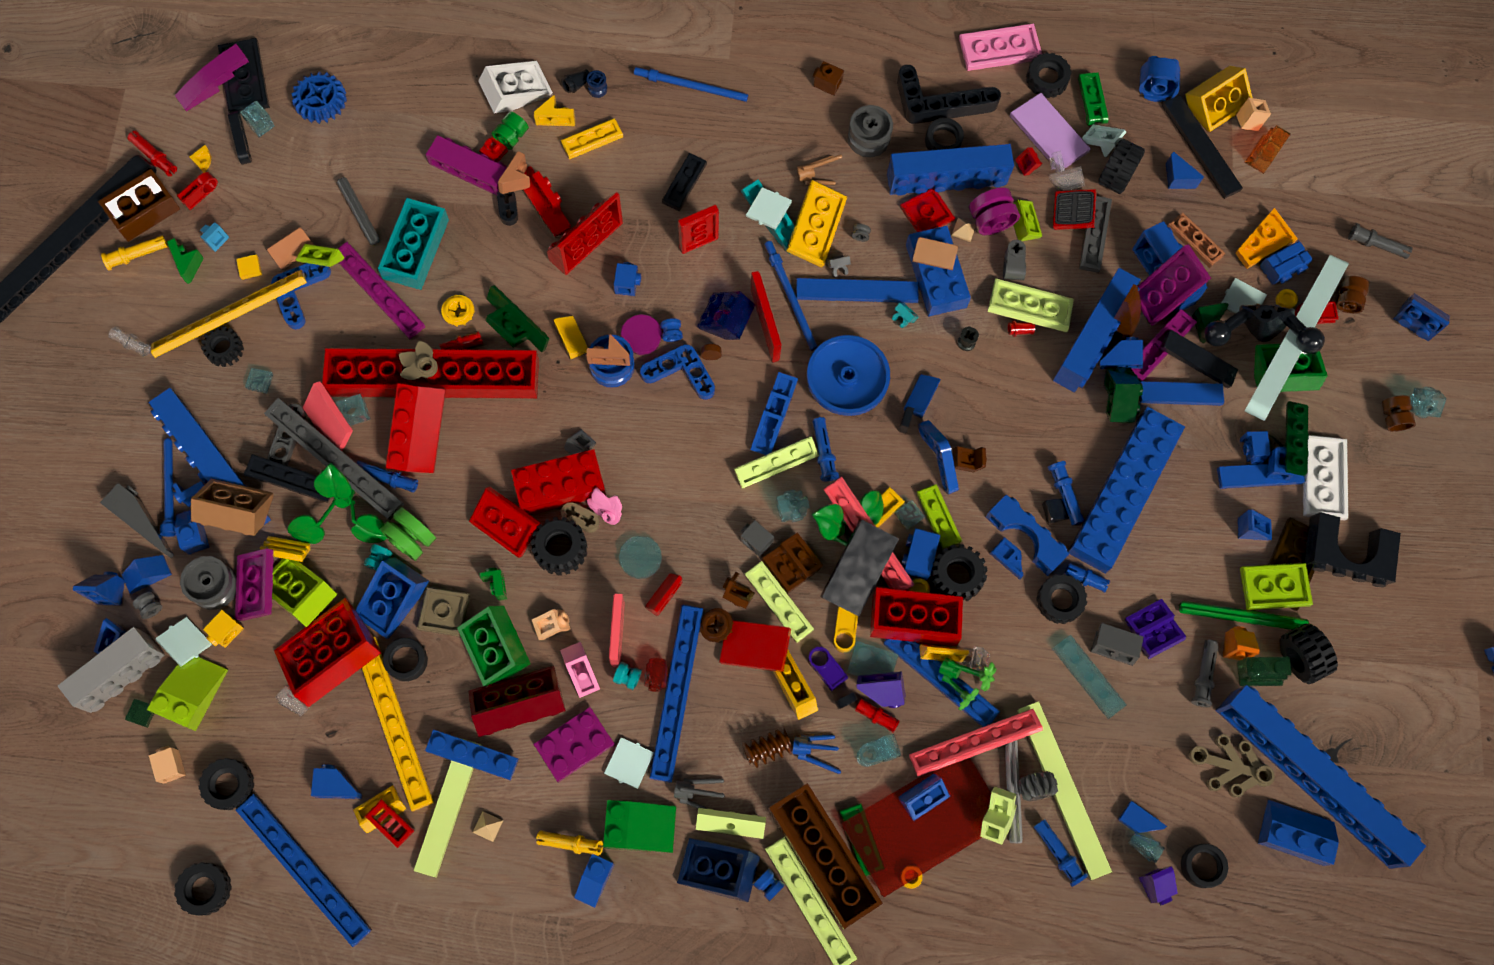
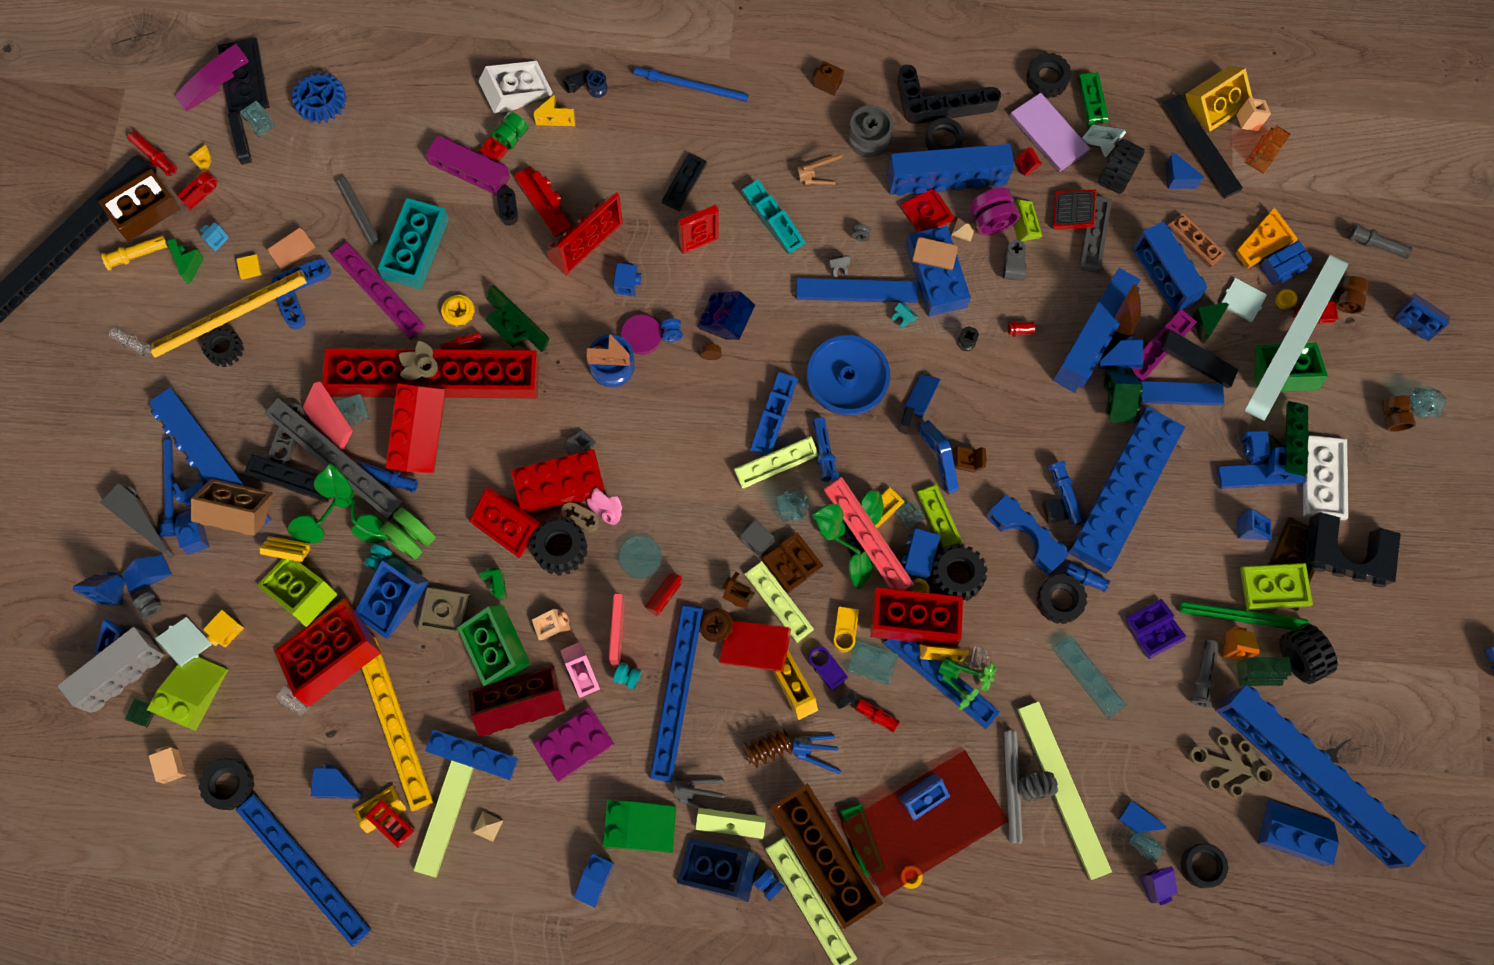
black tyre [174,862,232,916] -> none
dark grey wheel [180,556,237,610] -> none
magenta plate [235,548,274,621] -> none
clear light blue tile [245,368,273,394] -> none
lime slope [296,244,344,267] -> none
black tyre [383,638,428,682] -> none
nougat slope [498,151,530,194] -> none
yellow pin [536,830,603,856] -> none
yellow slope [553,316,588,359] -> none
yellow tile [561,118,623,160] -> none
light aqua piece [604,738,654,789] -> none
blue beam [640,345,715,400] -> none
clear red brick [644,658,668,692] -> none
light aqua piece [746,187,792,230] -> none
red tile [750,271,782,363] -> none
blue bar [764,241,818,351] -> none
yellow tile [786,180,847,268] -> none
black tile [820,519,899,616] -> none
dark purple slope [856,671,906,708] -> none
clear light blue piece [856,734,902,767] -> none
coral tile [909,709,1043,777] -> none
bright pink tile [959,23,1042,71] -> none
yellowish green brick [980,786,1017,845] -> none
yellowish green tile [988,278,1074,332] -> none
blue tile [990,537,1023,580] -> none
blue pin [1033,819,1089,887] -> none
clear brick [1048,151,1085,190] -> none
dark grey hinge [1091,623,1144,666] -> none
magenta tile [1137,244,1211,326] -> none
blue brick [1139,56,1180,102] -> none
black piece [1204,304,1325,354] -> none

